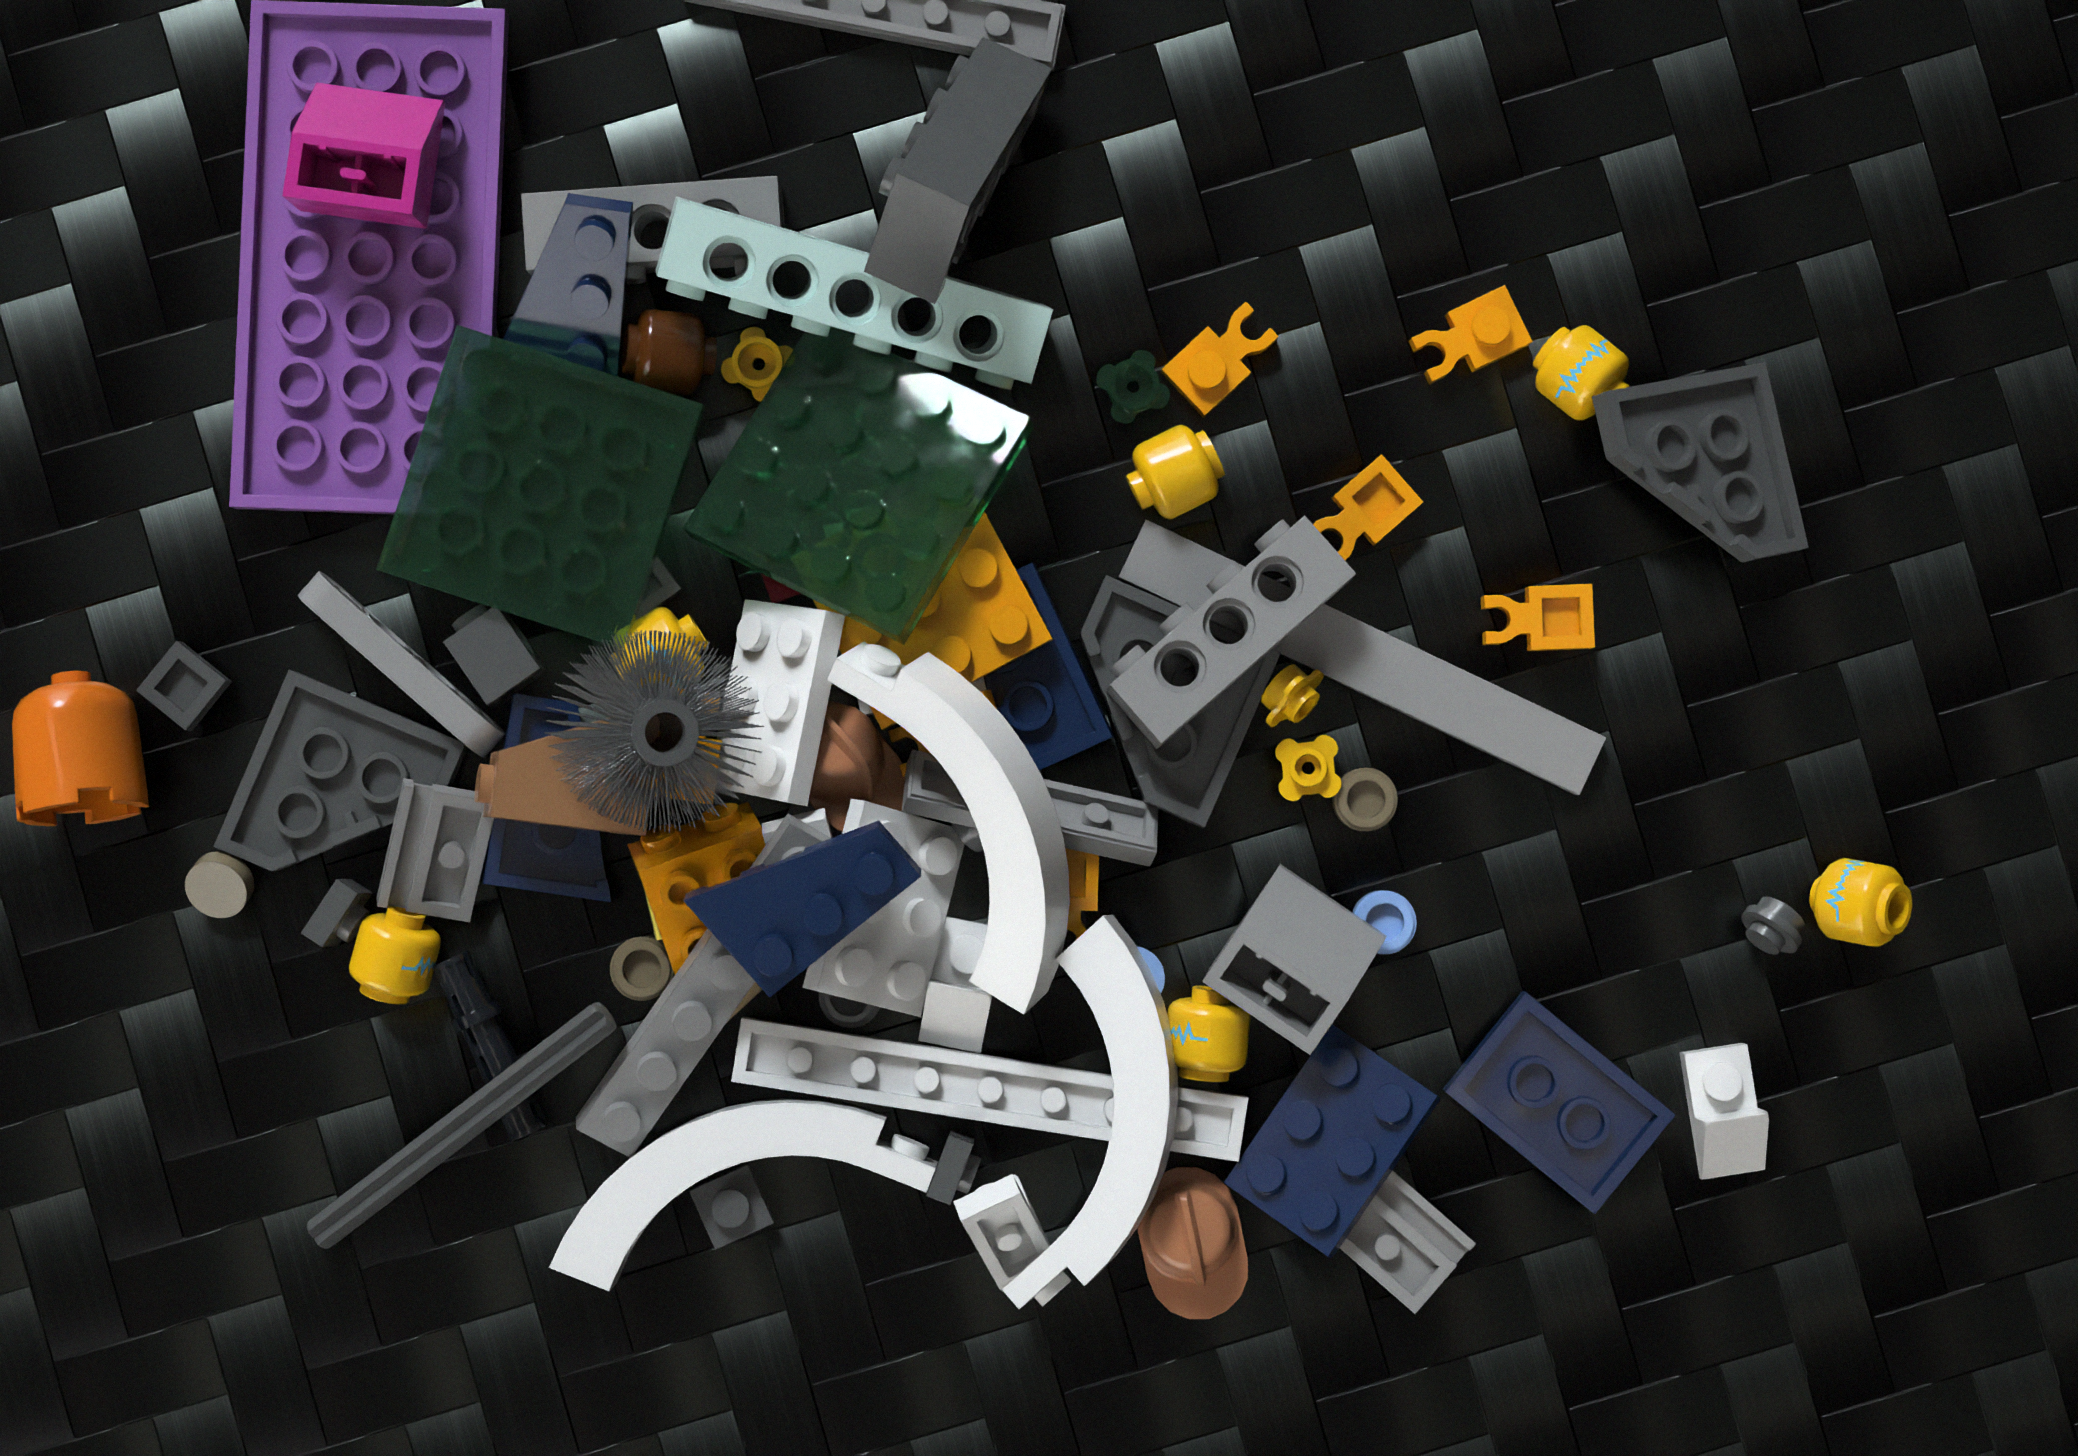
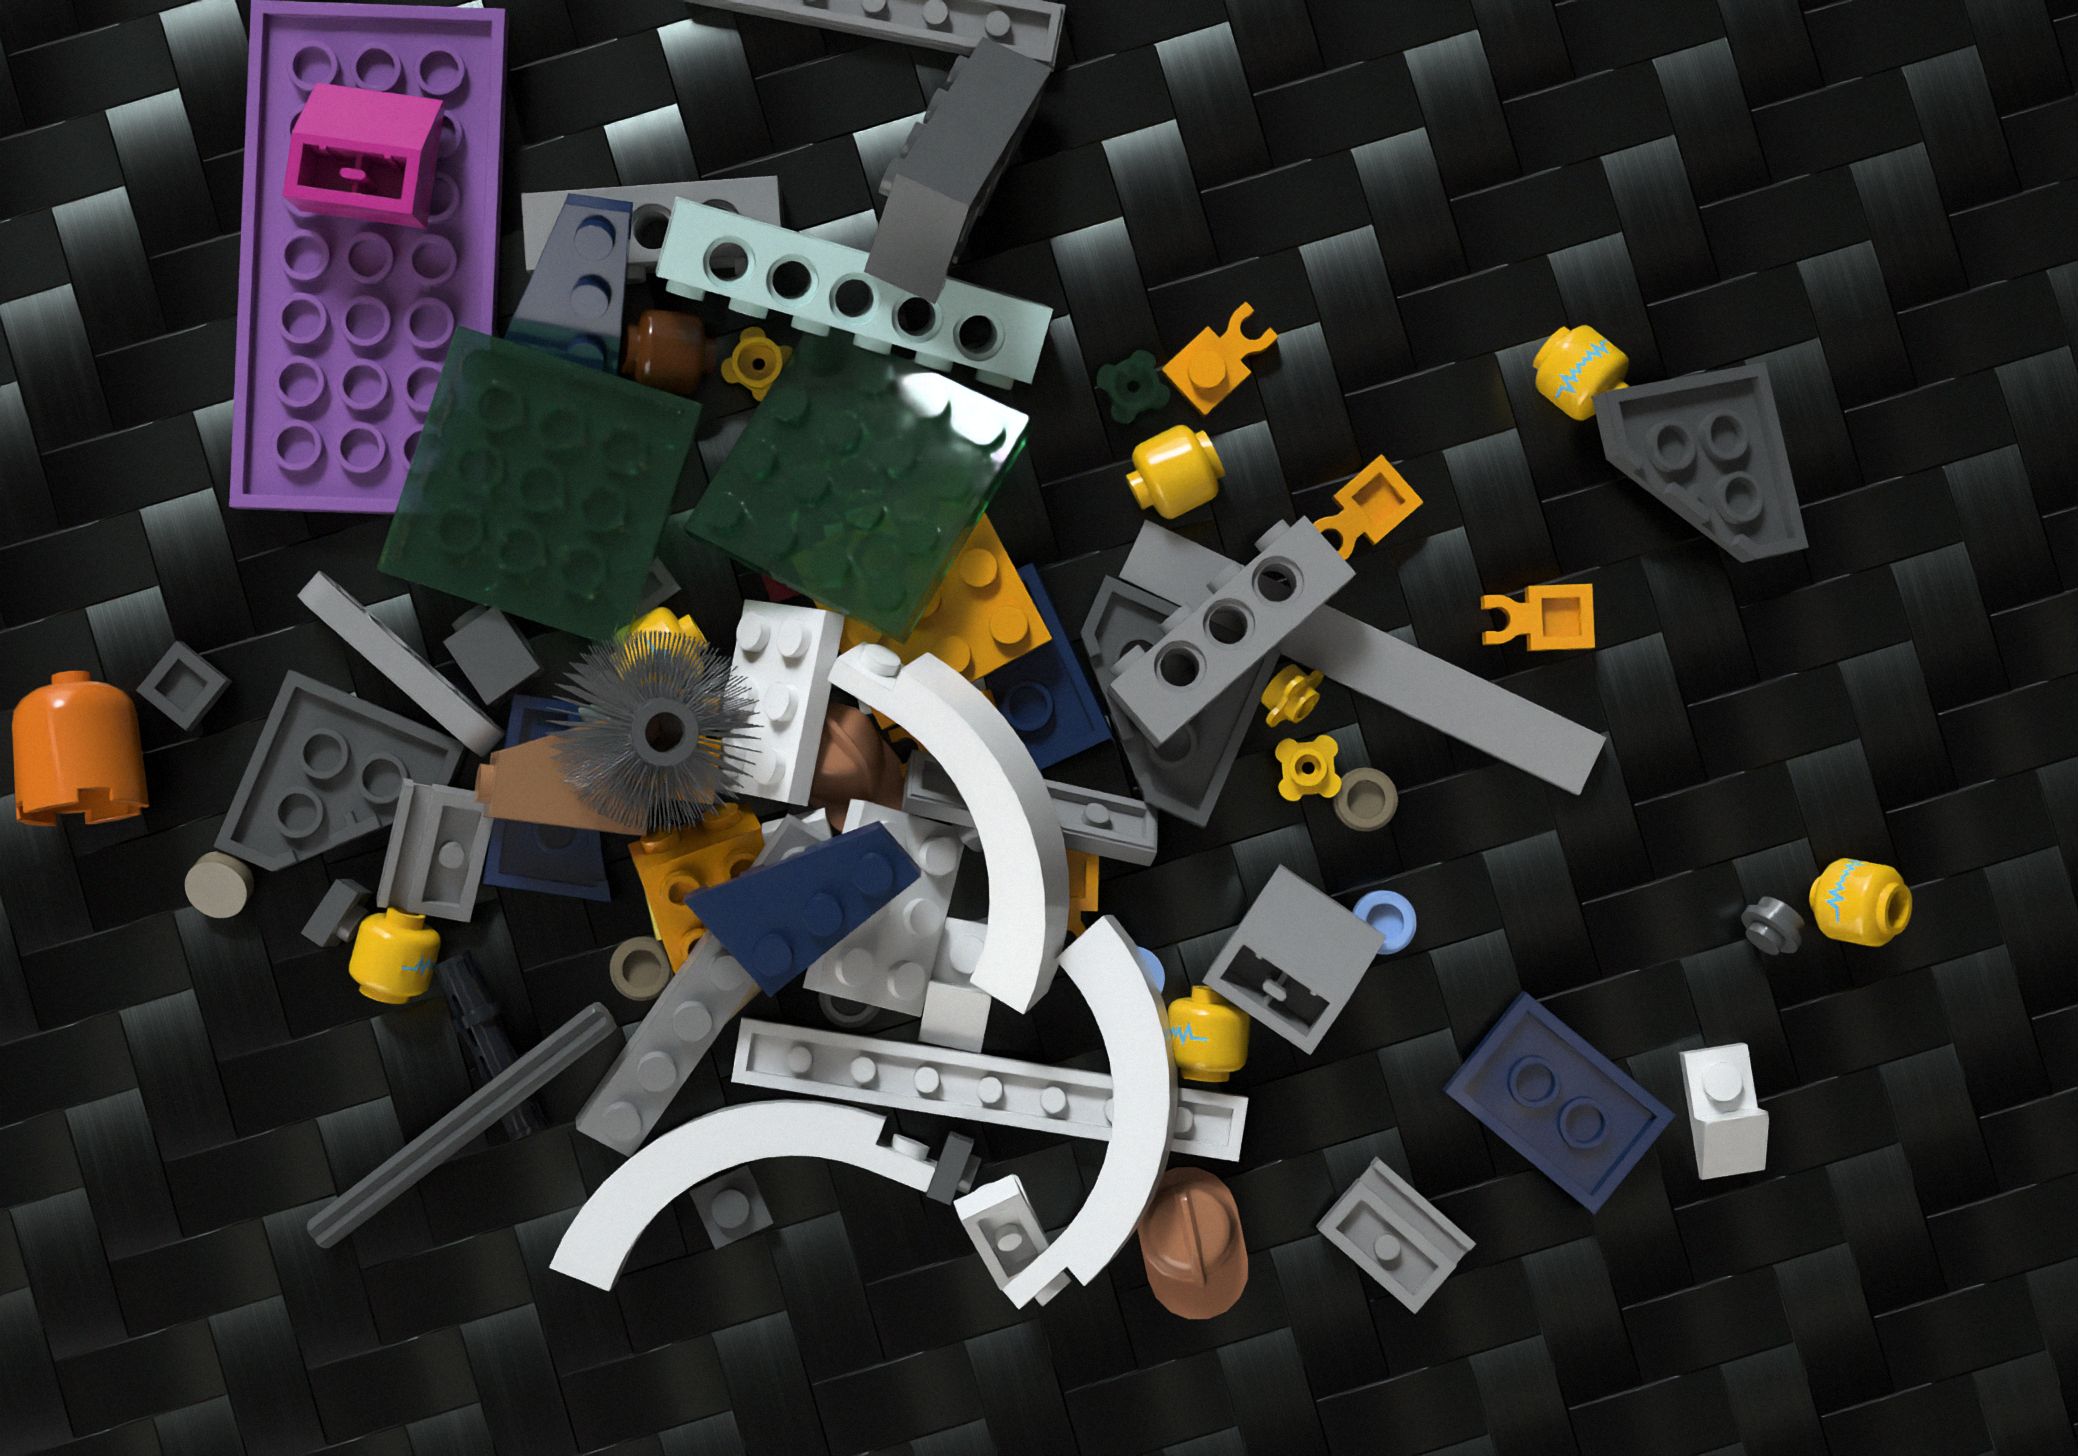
dark blue plate [1224,1024,1441,1259] -> none
light orange plate [1408,285,1533,385] -> none

